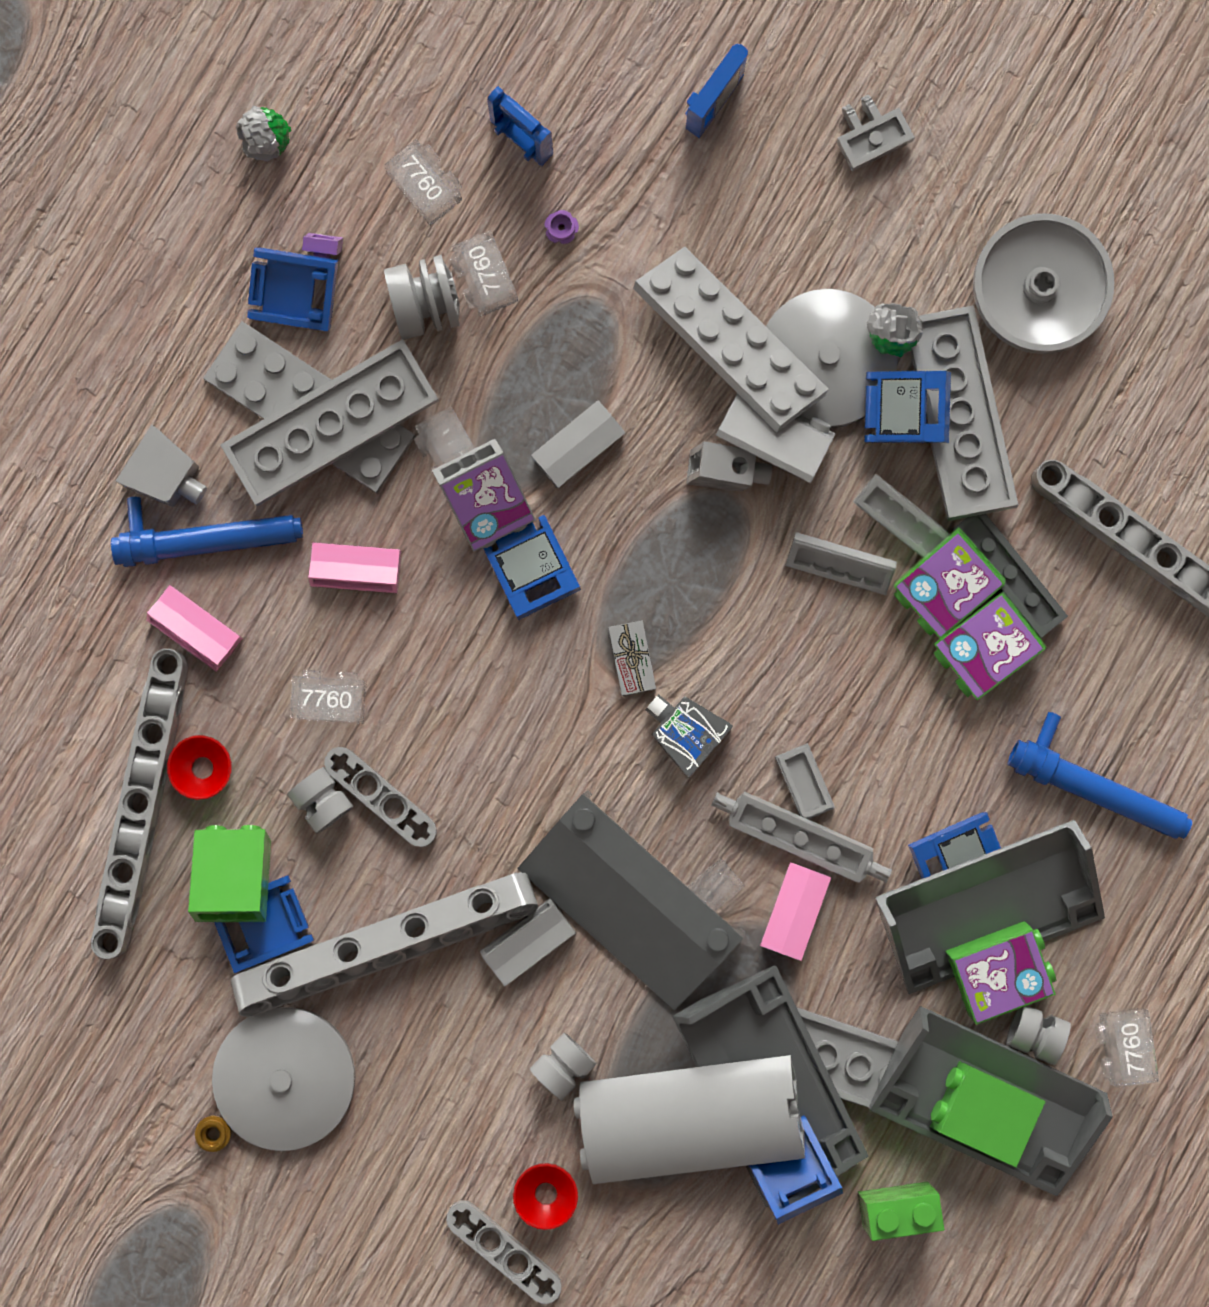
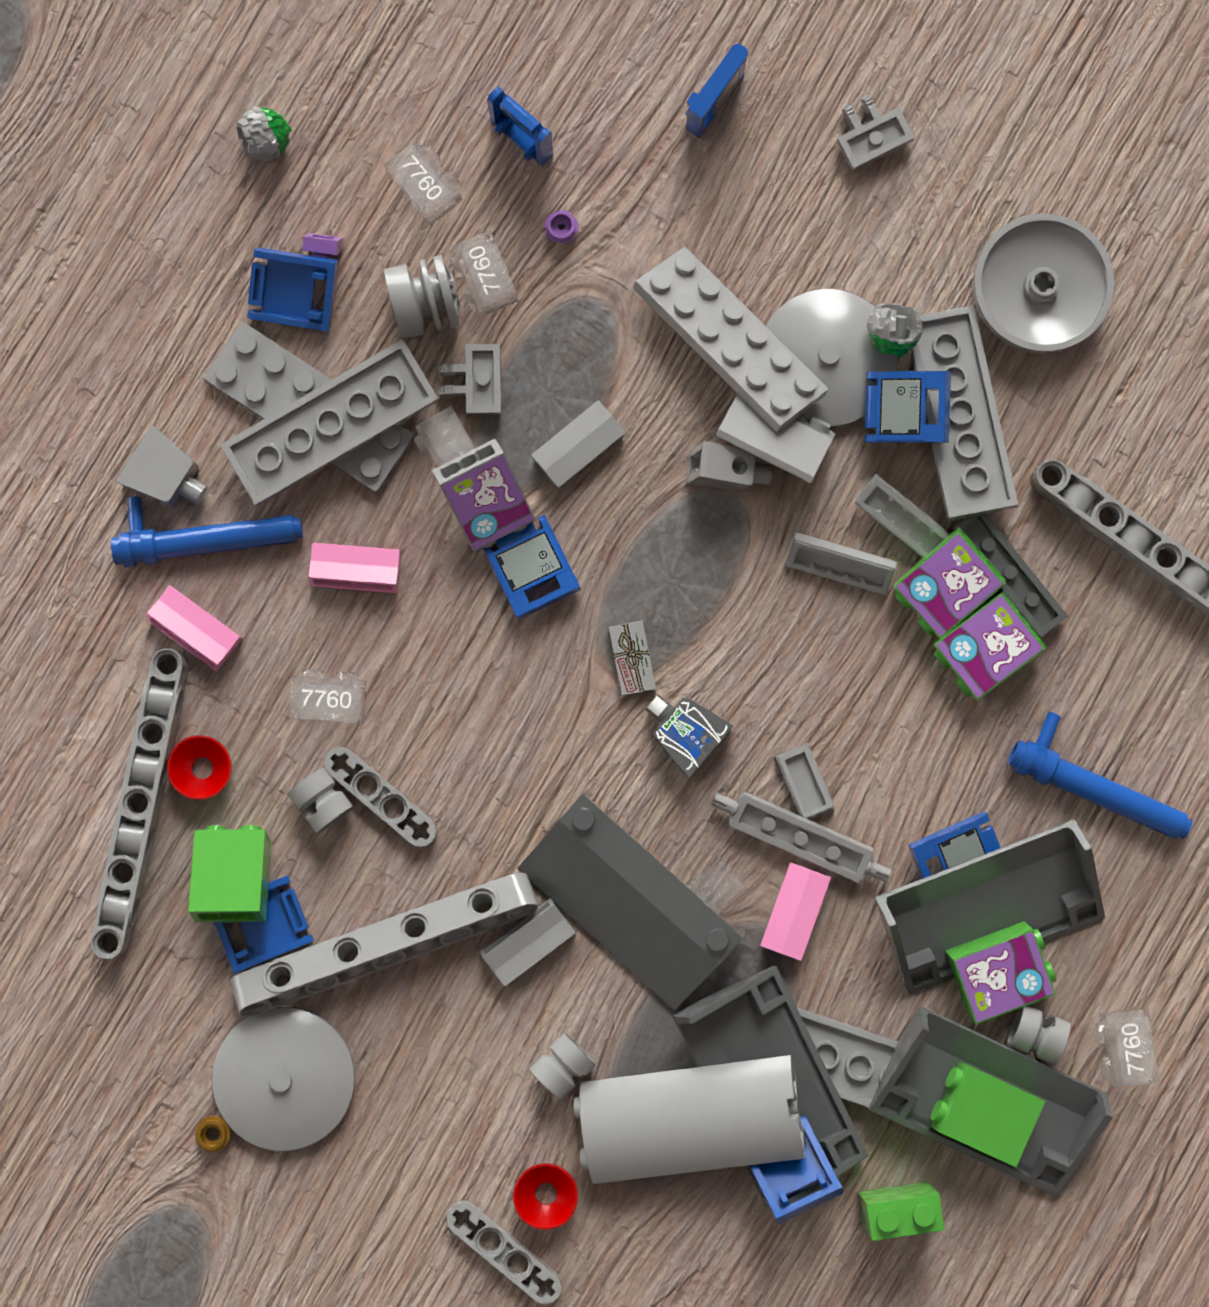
none -> light grey hinge [438,344,502,416]

